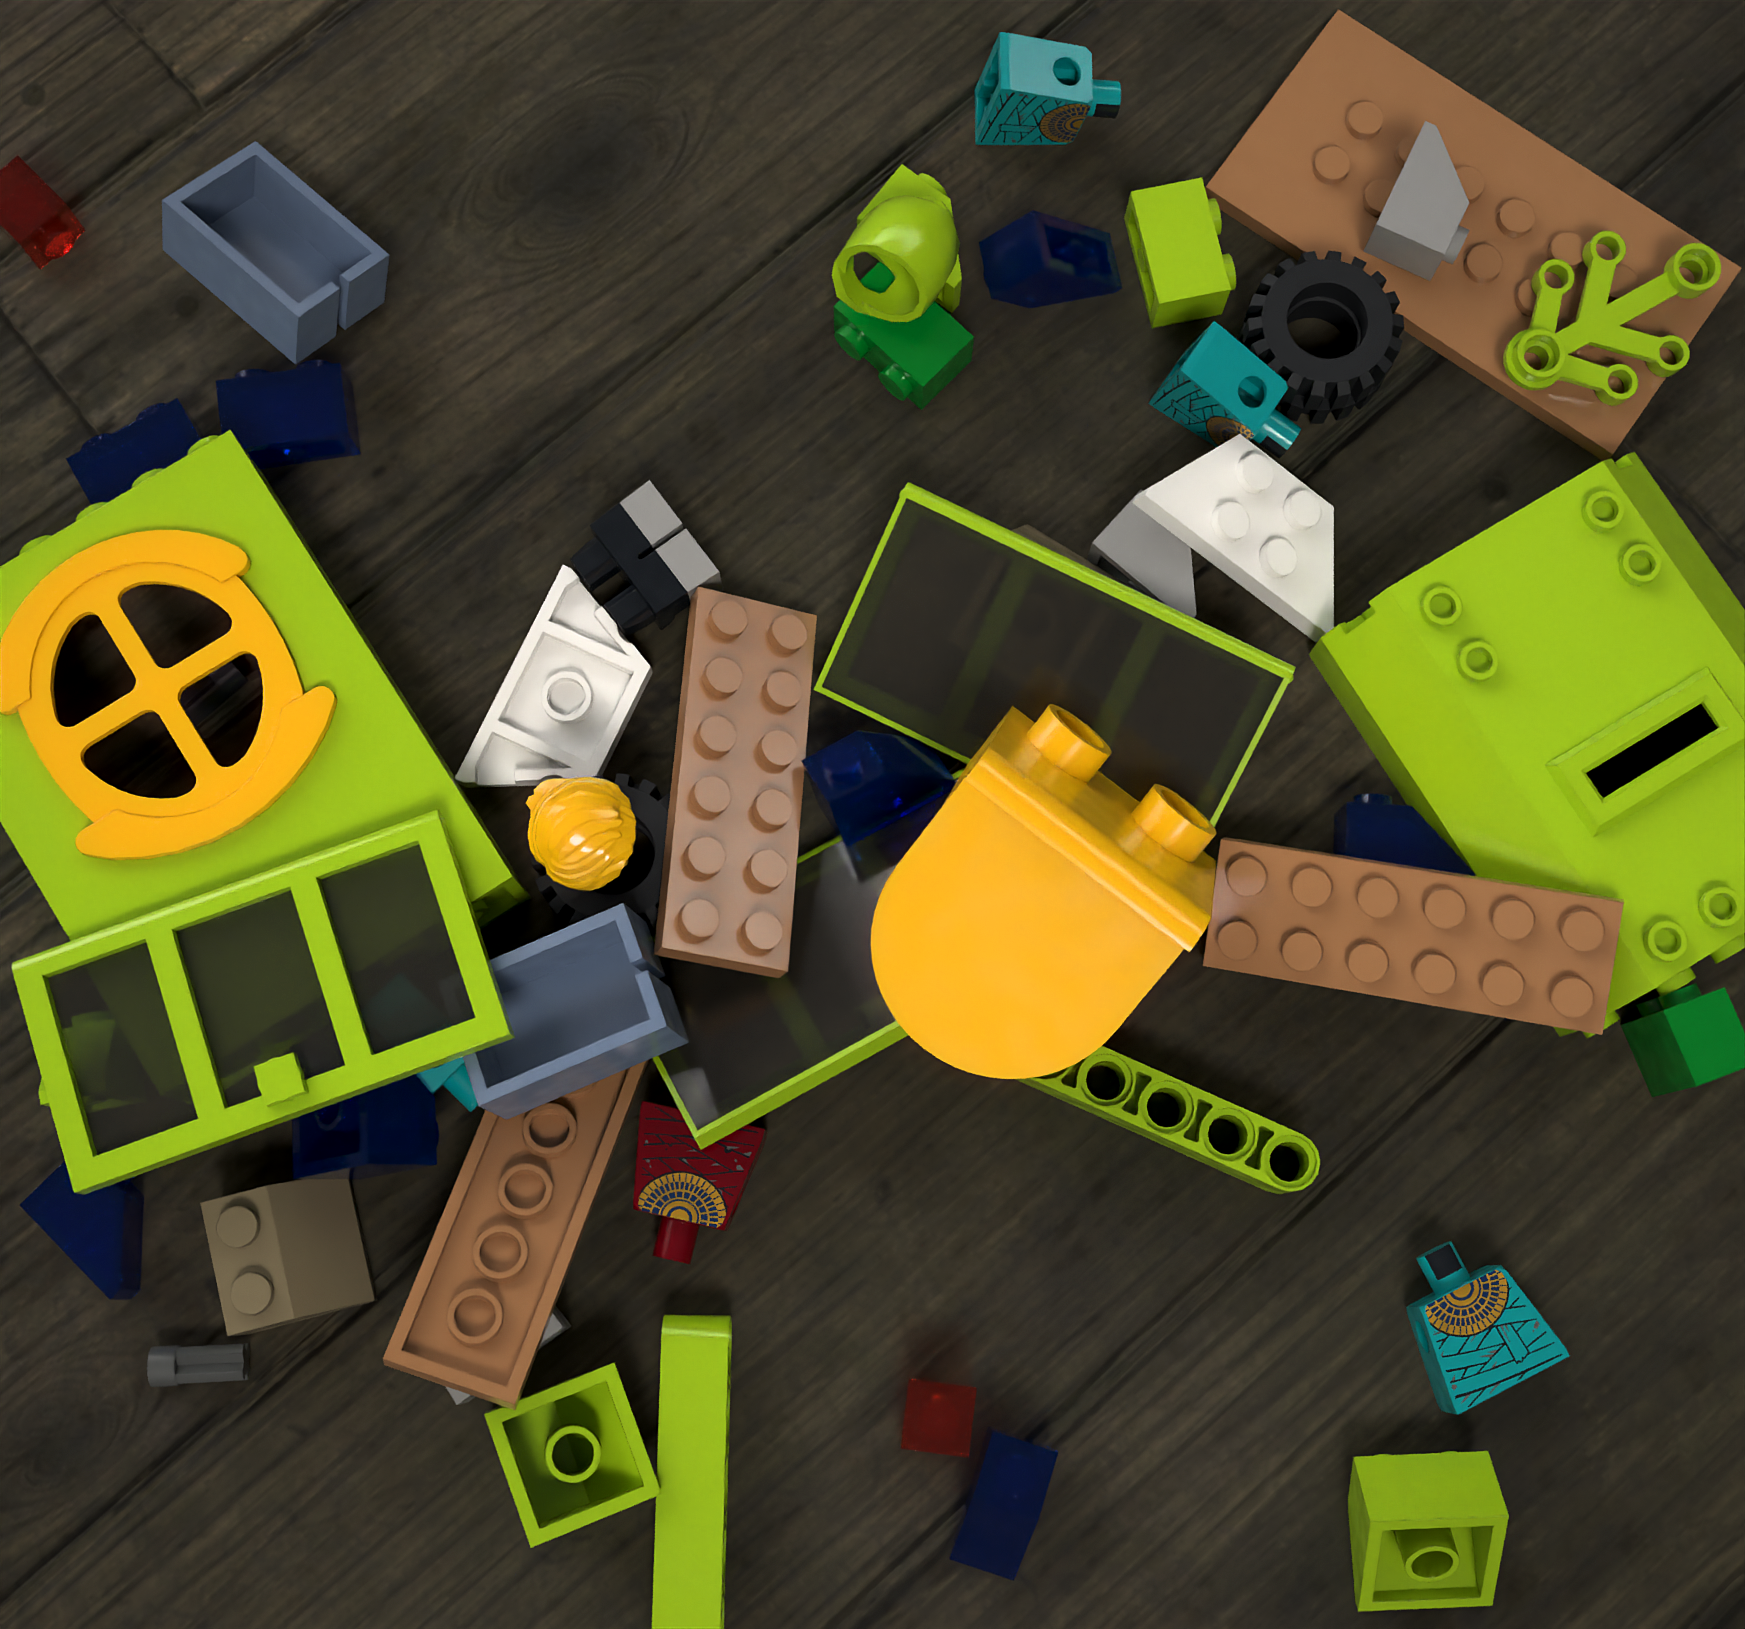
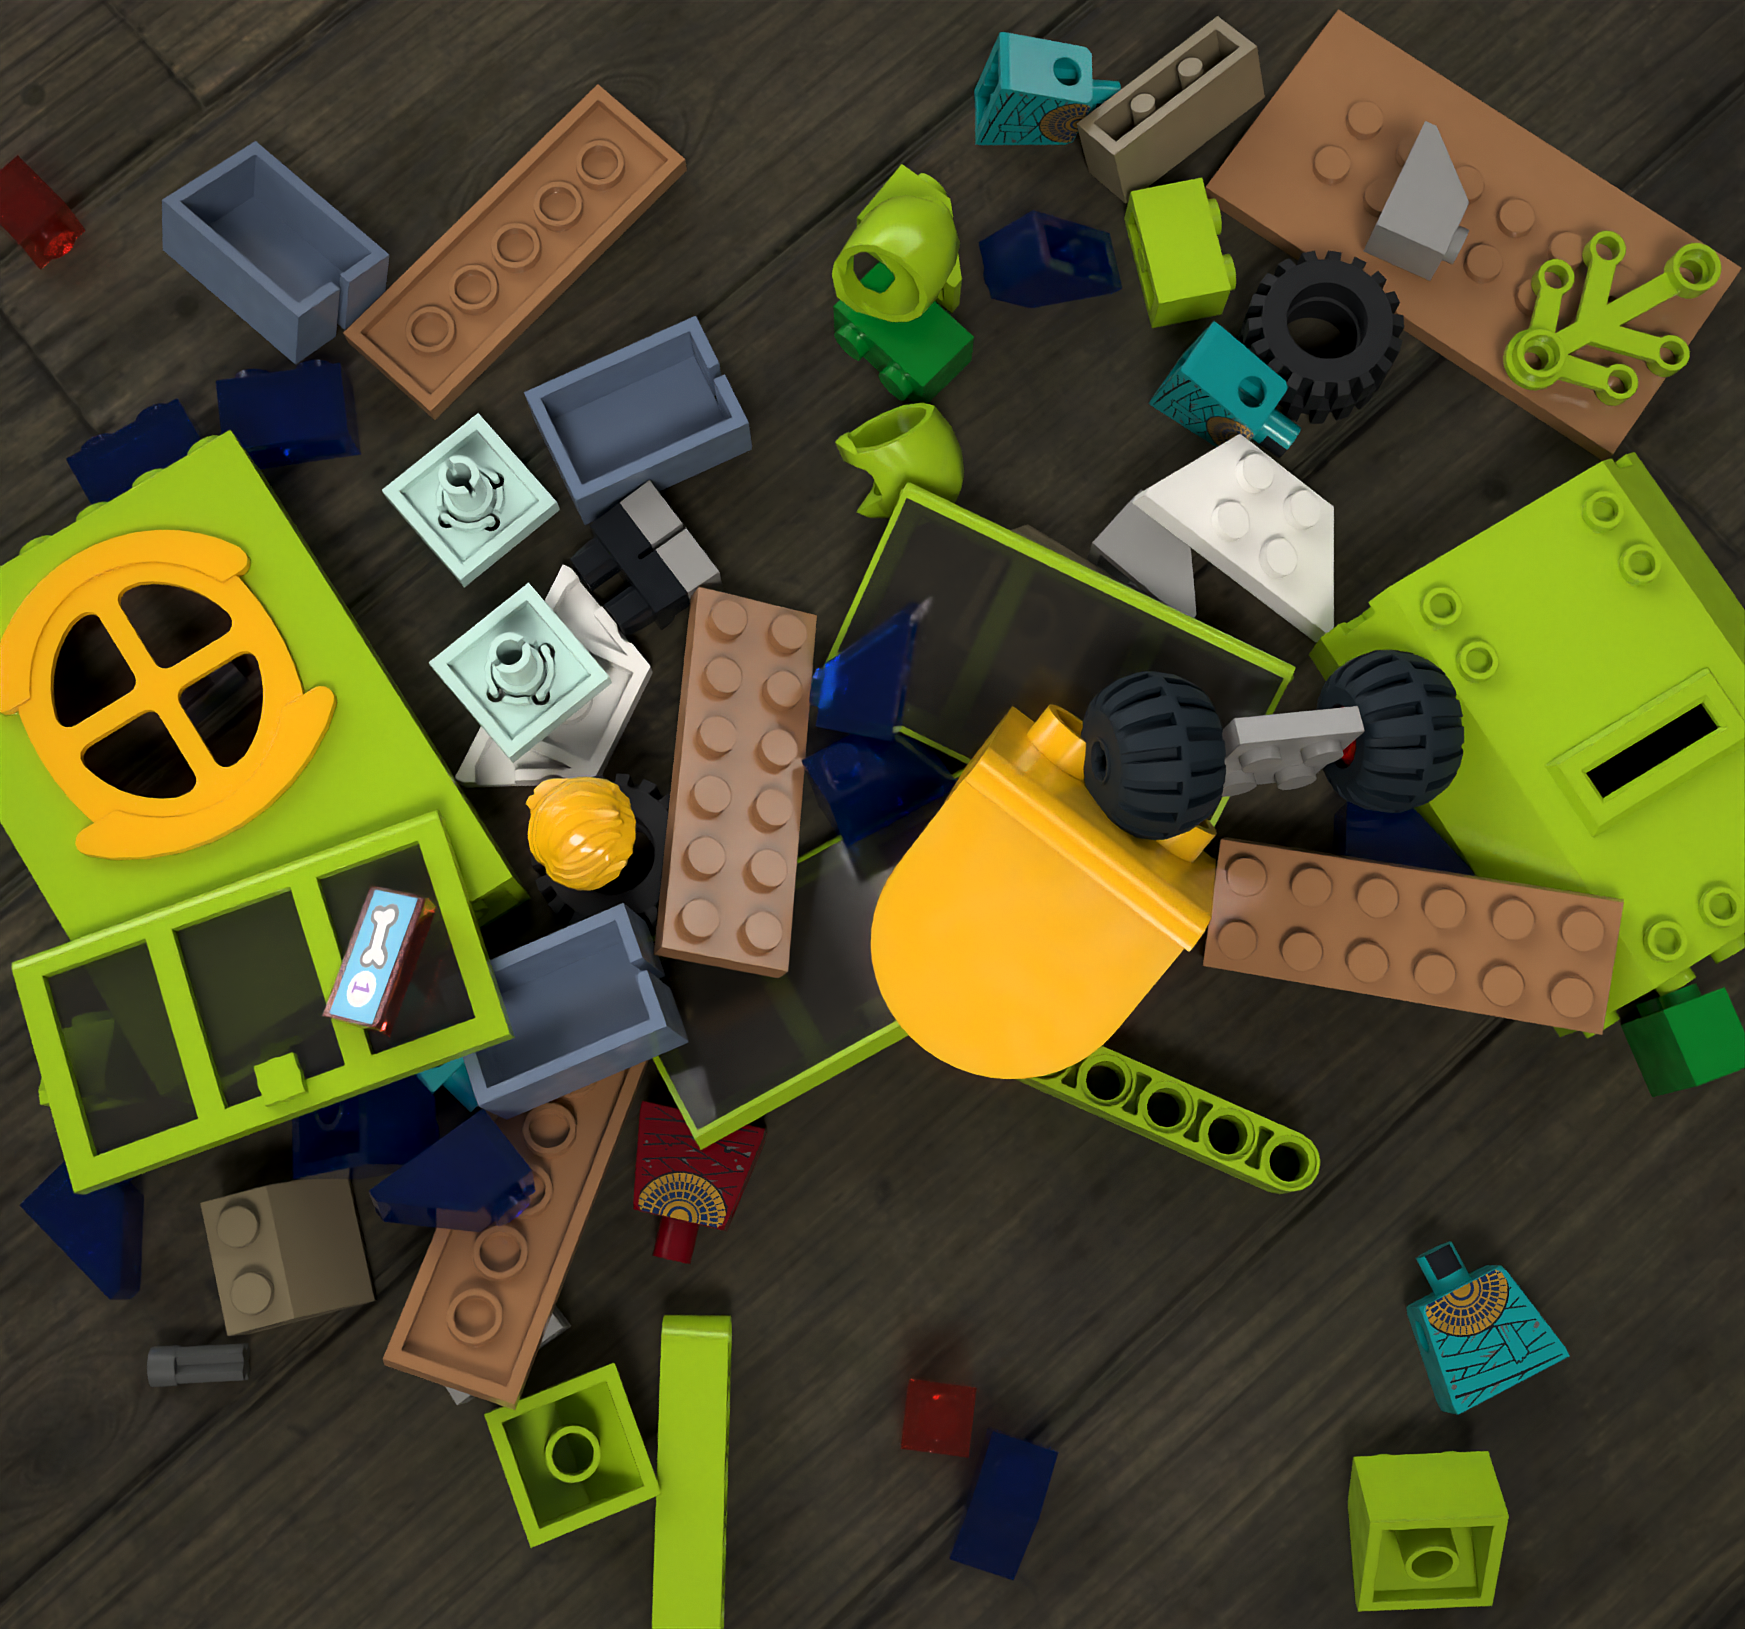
none -> slope [323,885,437,1037]
none -> medium nougat plate [343,84,687,420]
none -> clear blue slope [369,1109,535,1232]
none -> light aqua plate [382,413,560,587]
none -> light aqua plate [429,582,612,763]
none -> sand blue piece [524,316,752,525]
none -> clear blue slope [809,602,922,741]
none -> lime piece [835,402,964,526]
none -> dark tan brick [1076,16,1265,204]
none -> black plate [1081,650,1464,840]

